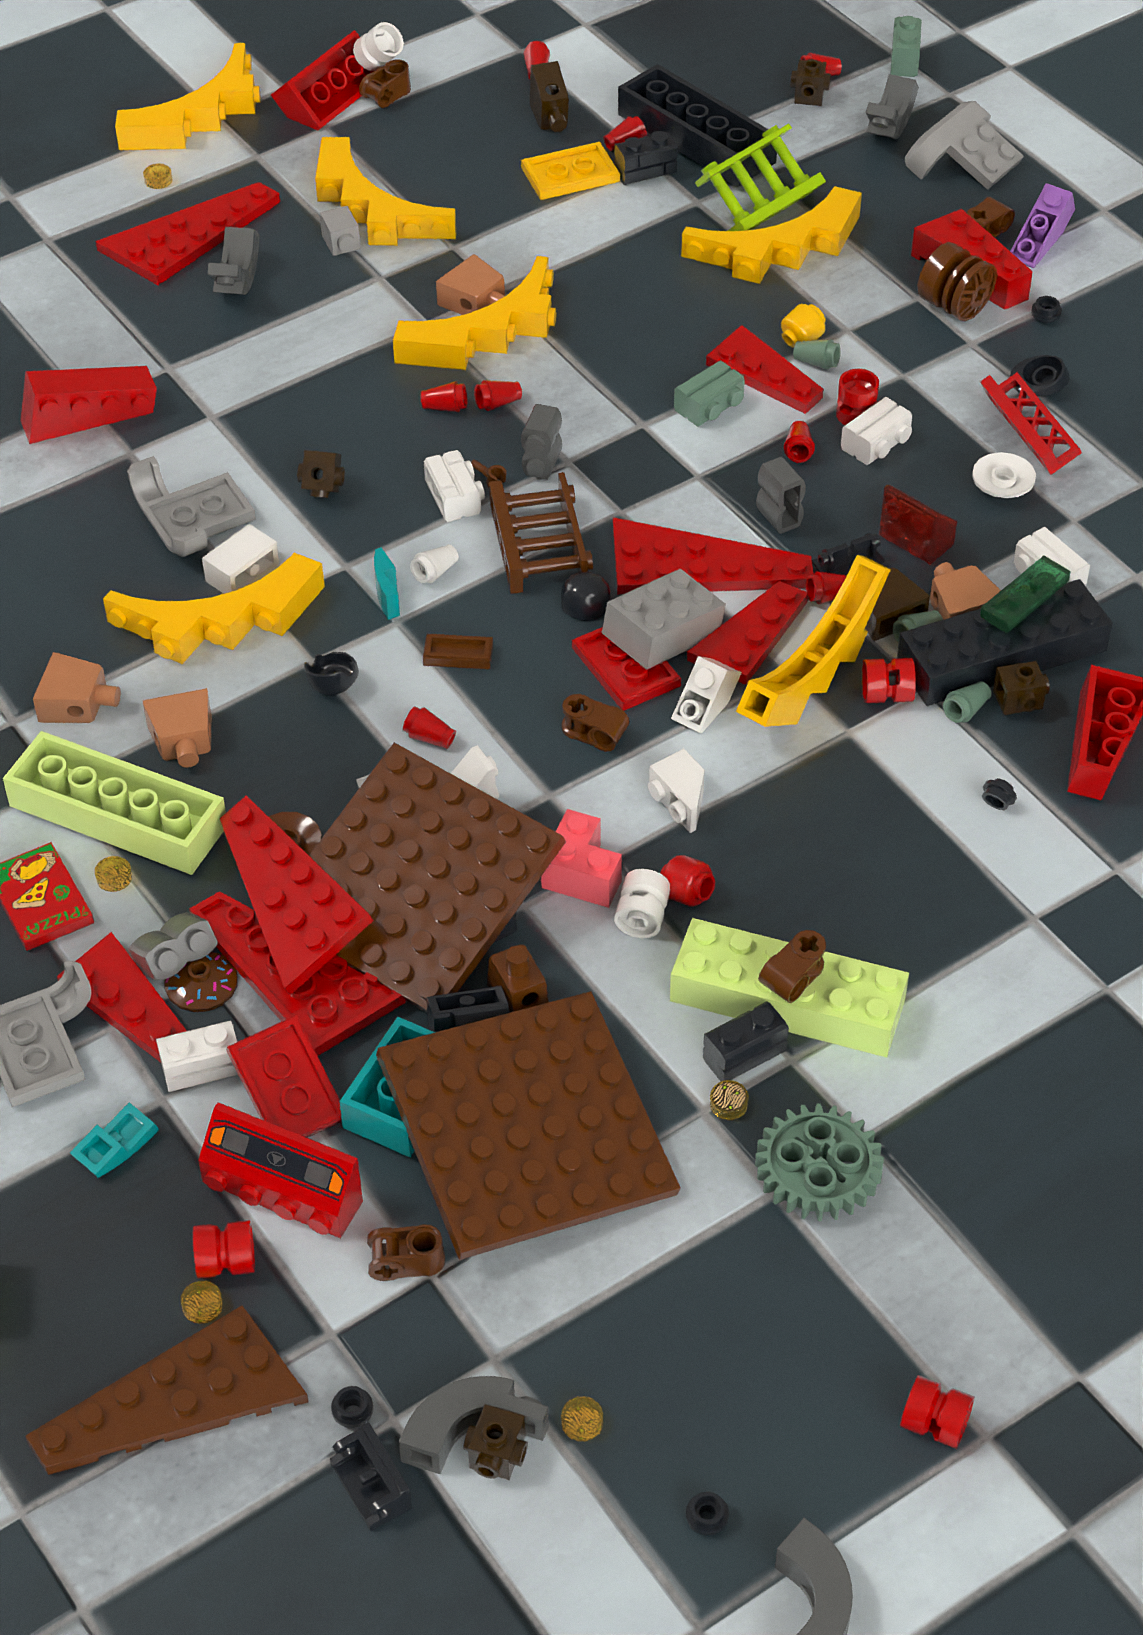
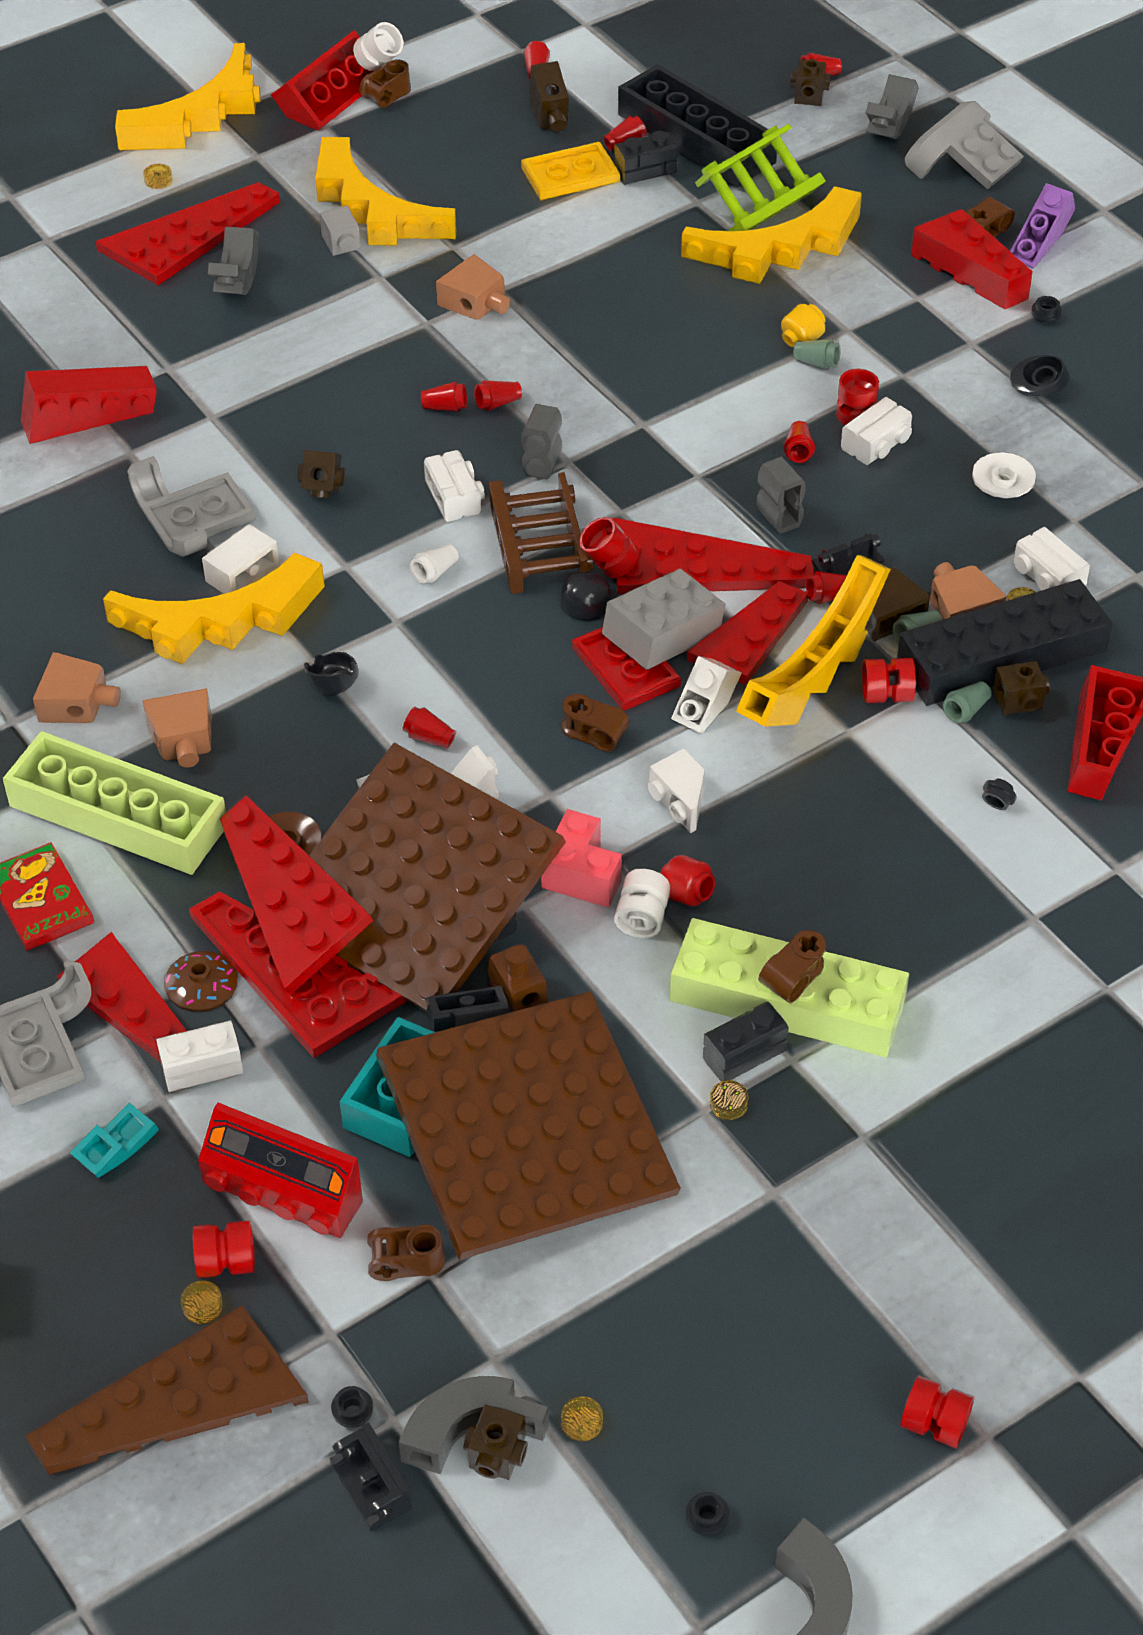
clear yellow tile [95,856,132,892] -> none
dark grey brick [128,912,218,980] -> none
red tile [226,1015,342,1138] -> none
teal slope [374,547,400,620] -> none
yellow arch [393,256,556,370] -> none
reddish brown tile [423,634,493,669] -> none
reddish brown hand [471,459,507,487] -> none
sand green brick [674,360,745,427] -> none
red wing [706,325,824,414] -> none
sand green gear [755,1103,884,1221] -> none
clear red slope [879,484,957,565] -> none
sand green brick [890,16,922,77] -> none
reddish brown wheel [917,242,997,321] -> none
red fence [980,372,1082,475] -> none
clear green plate [980,555,1071,633] -> none
none -> red wheel [579,517,640,578]

